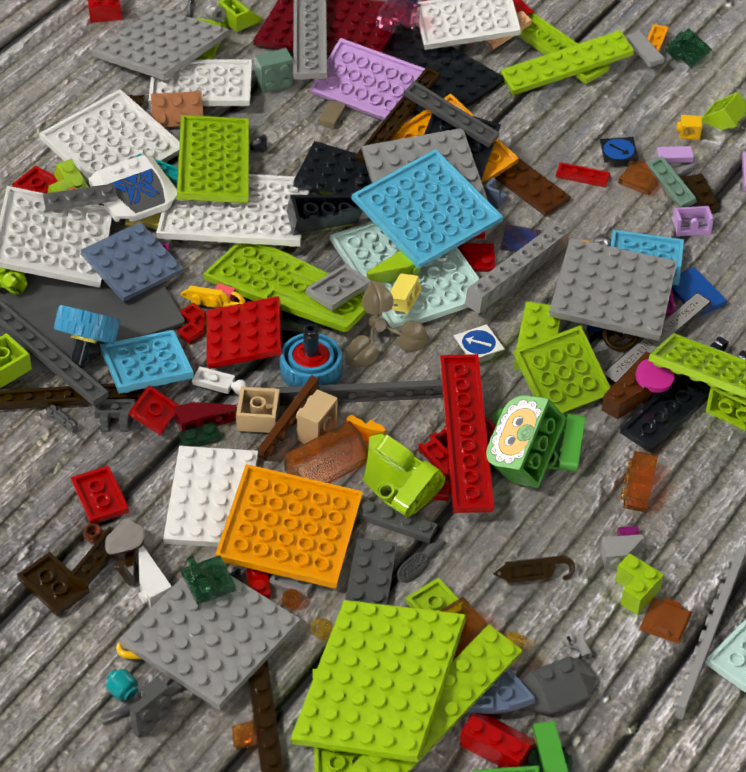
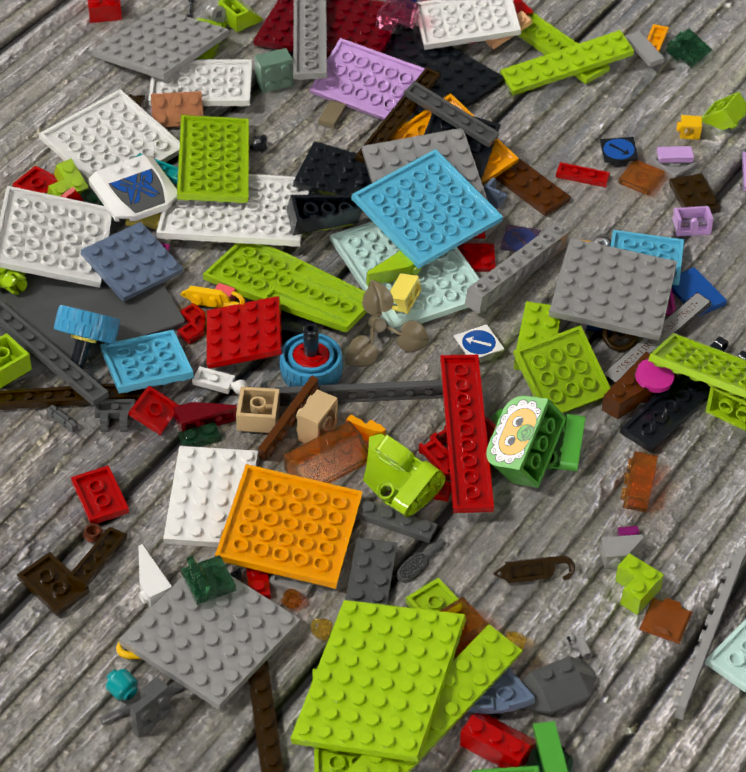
flat silver plate [43,183,117,212] -> none
piece [105,518,145,586] -> none
clear orange plate [232,721,257,749] -> none
light grey plate [306,264,371,311] -> none
sand green plate [647,156,697,208] -> none

